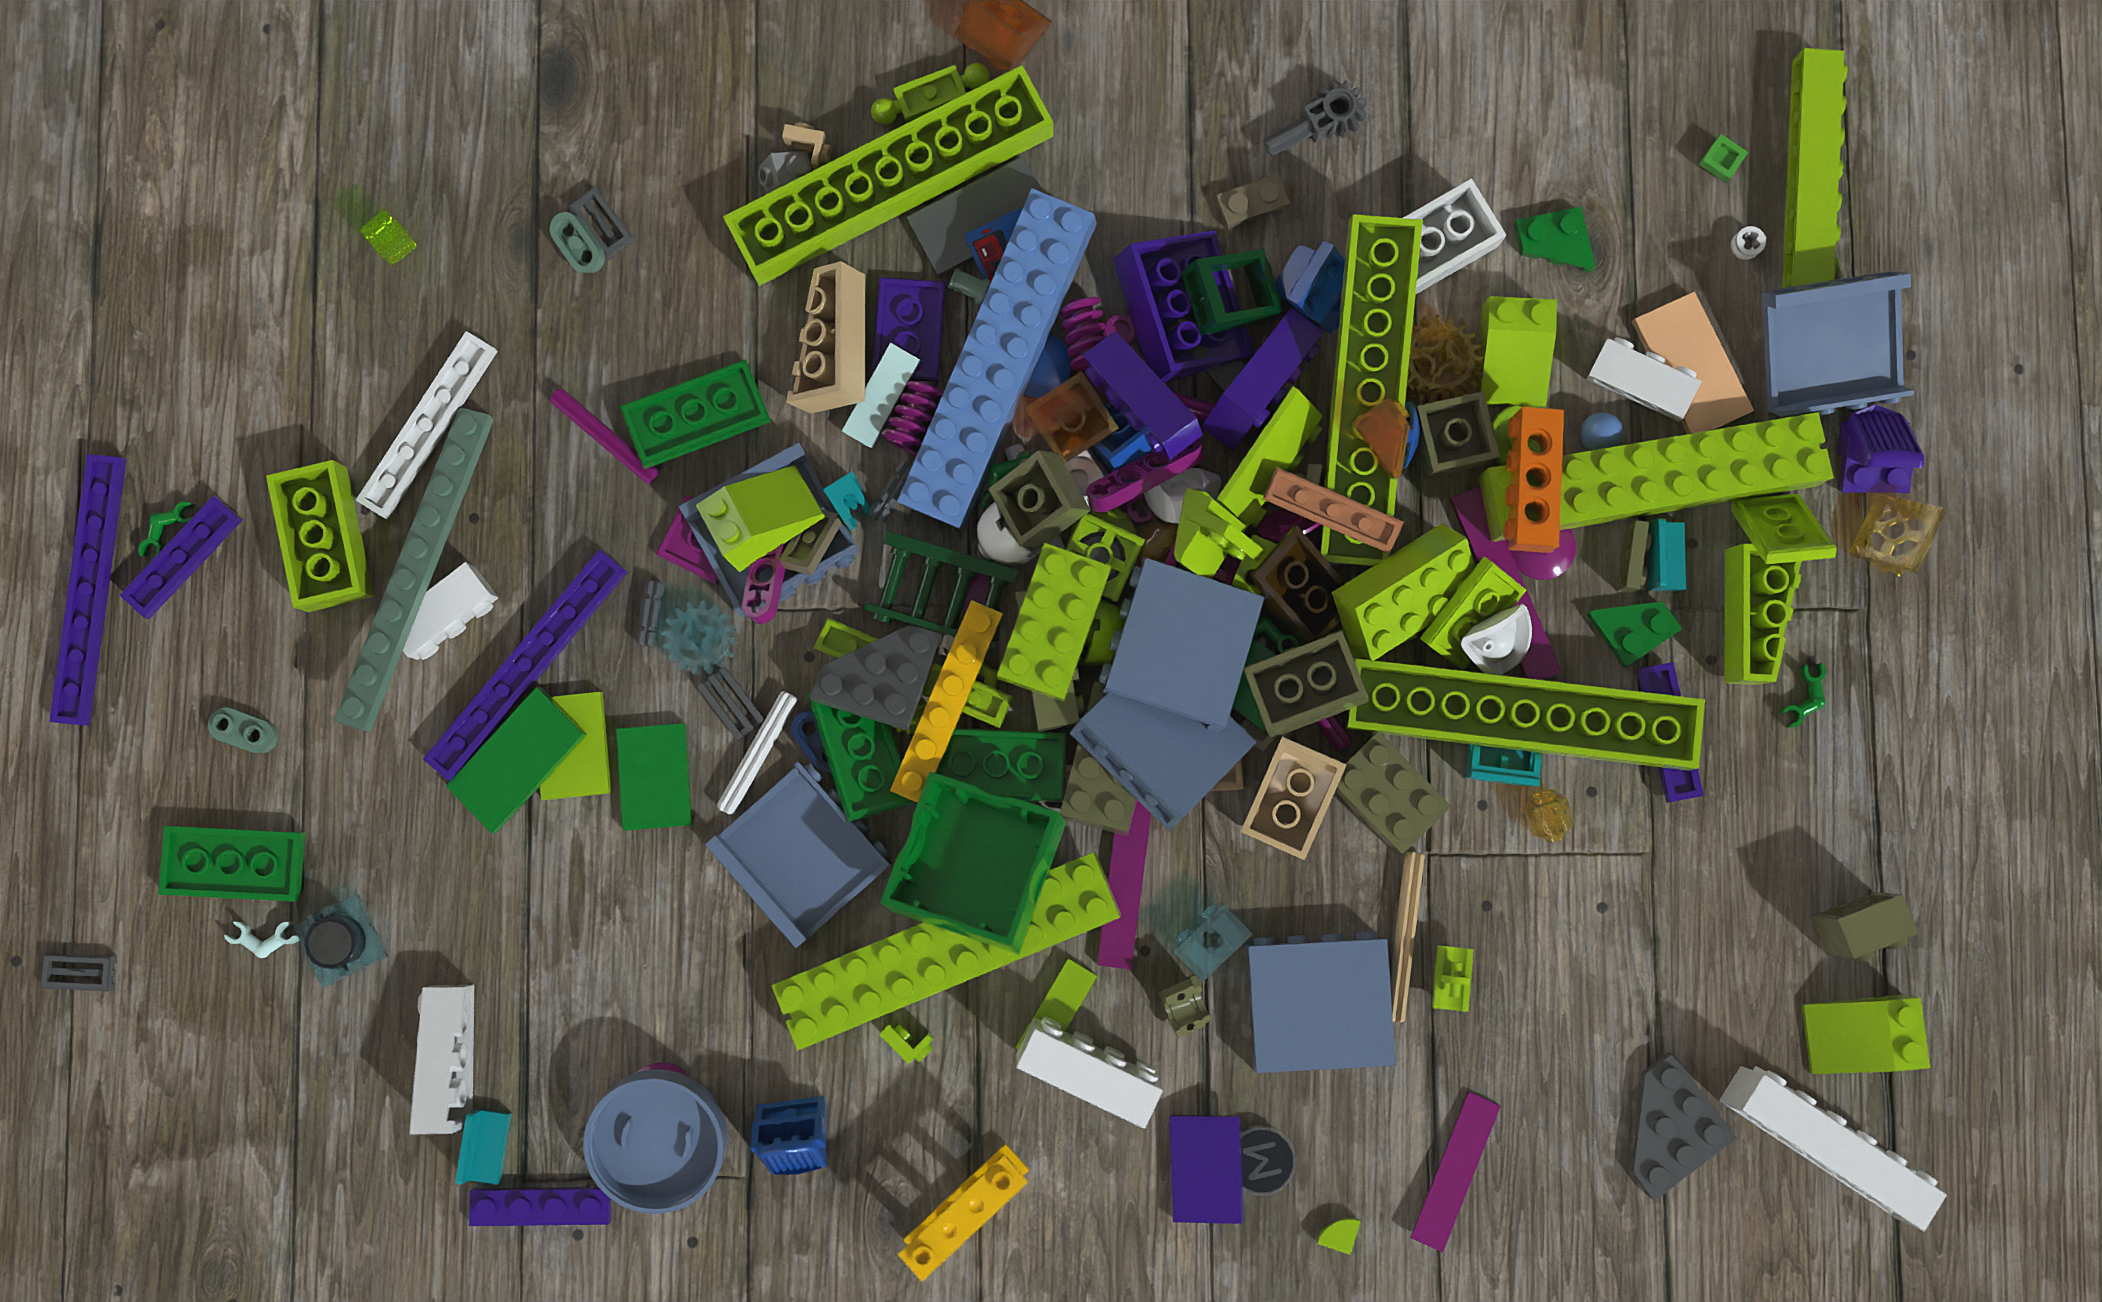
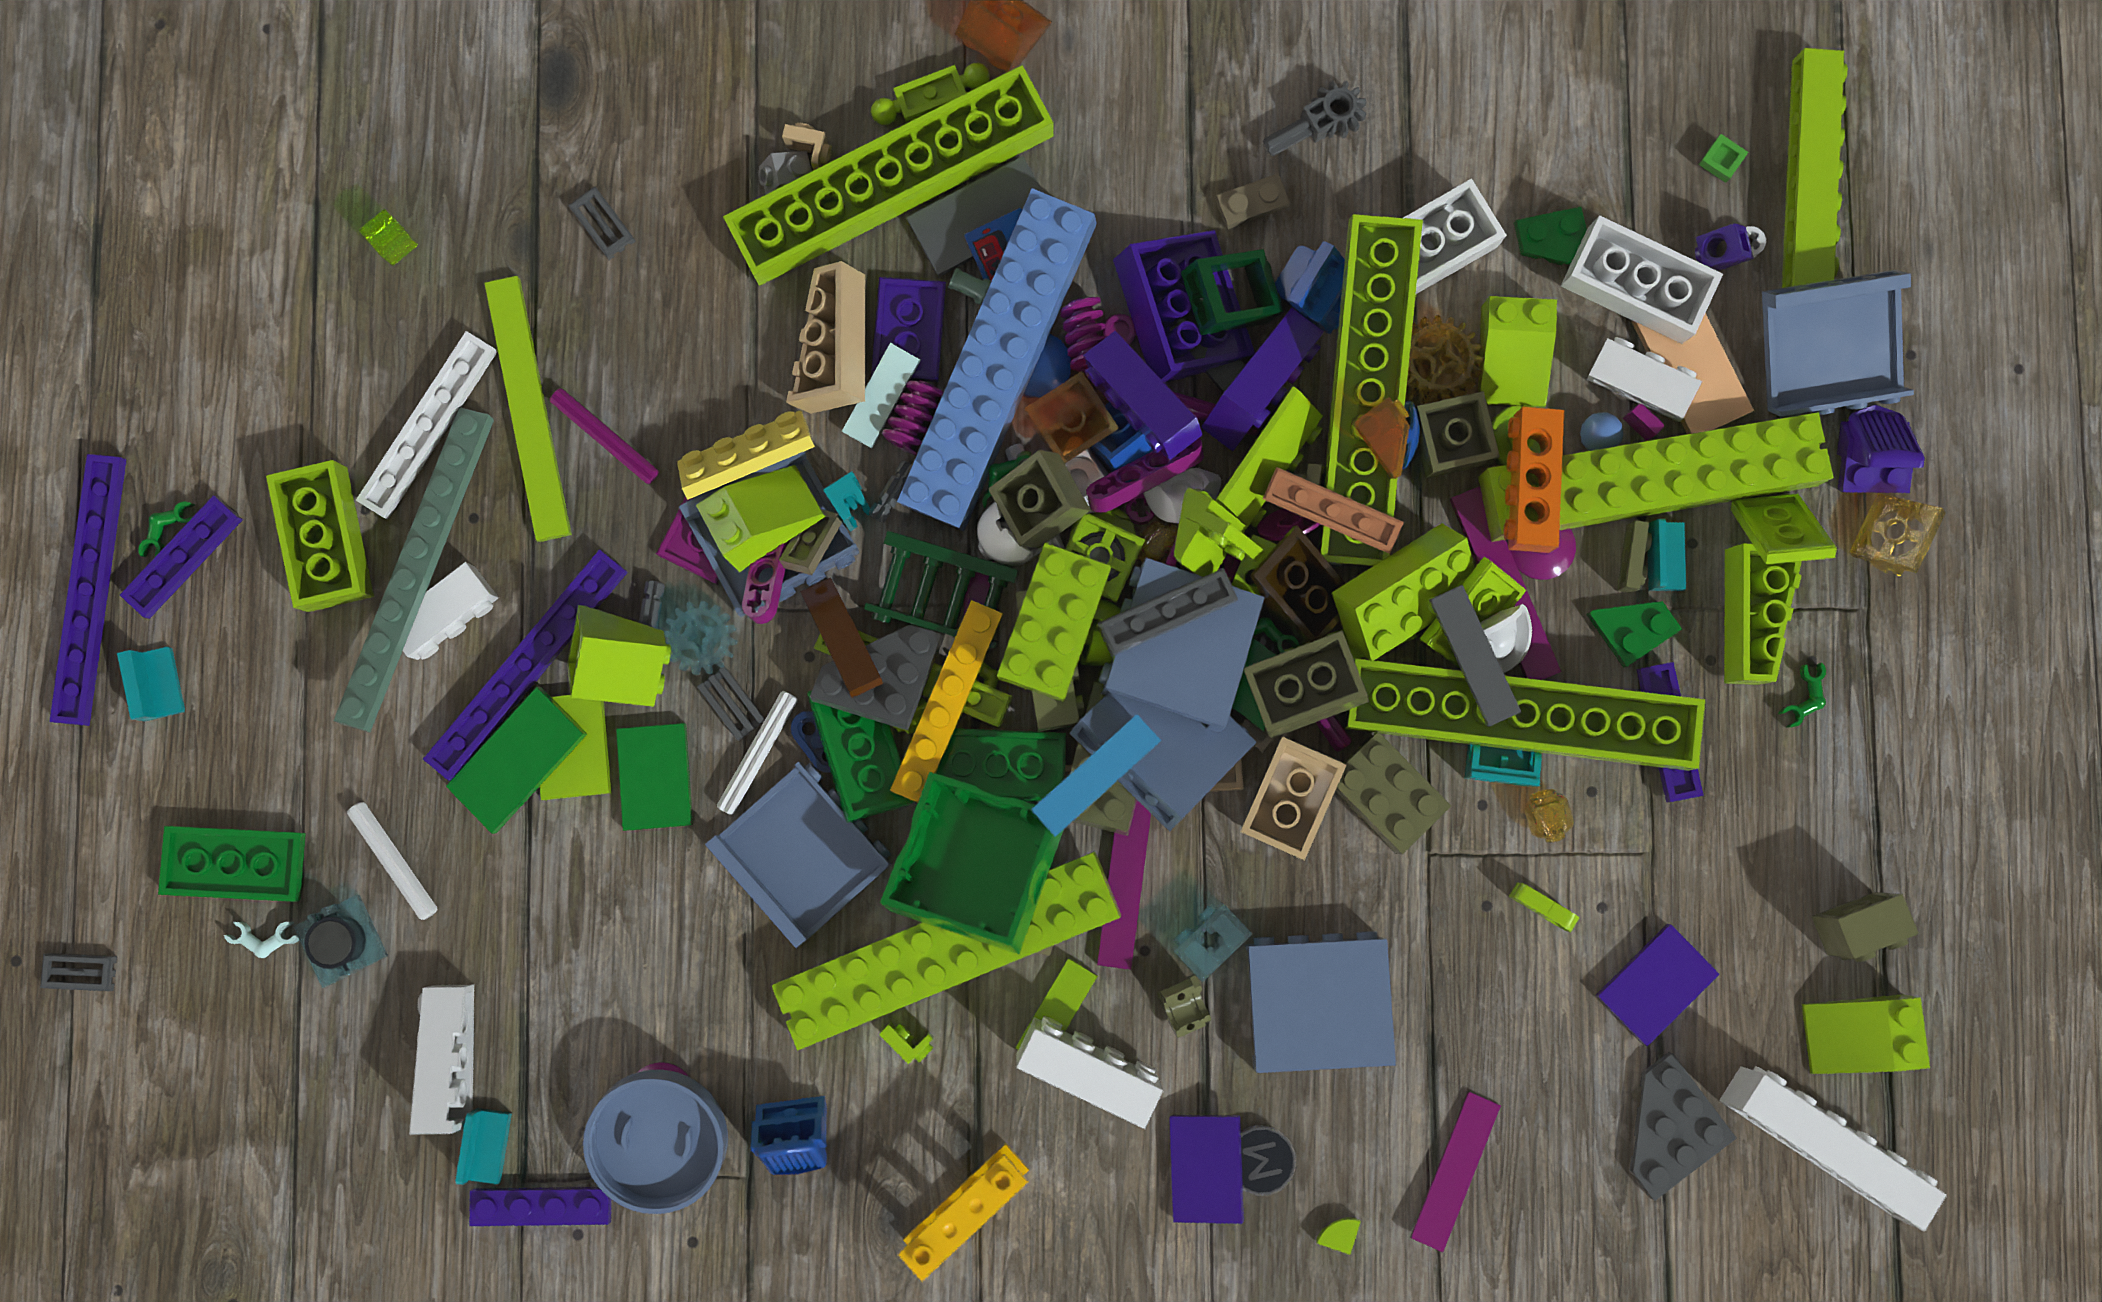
sand green plate [208,707,278,753] -> none
sand green plate [550,212,605,274] -> none
green tile [619,359,771,469] -> none
tan axle [1390,851,1424,1022] -> none
lime hips [1432,945,1473,1012] -> none
none -> teal panel [117,647,185,721]
none -> white axle [347,802,437,920]
none -> lime tile [485,276,572,542]
none -> lime slope [567,605,671,707]
none -> light yellow plate [677,410,815,500]
none -> reddish brown tile [800,577,883,698]
none -> dark azure tile [1031,714,1161,837]
none -> dark grey tile [1097,568,1238,657]
none -> dark grey tile [1429,585,1521,727]
none -> lime piece [1509,882,1579,933]
none -> white brick [1561,215,1723,344]
none -> dark purple tile [1595,924,1720,1046]
none -> magenta tile [1622,403,1665,441]
none -> dark purple brick [1695,223,1754,271]

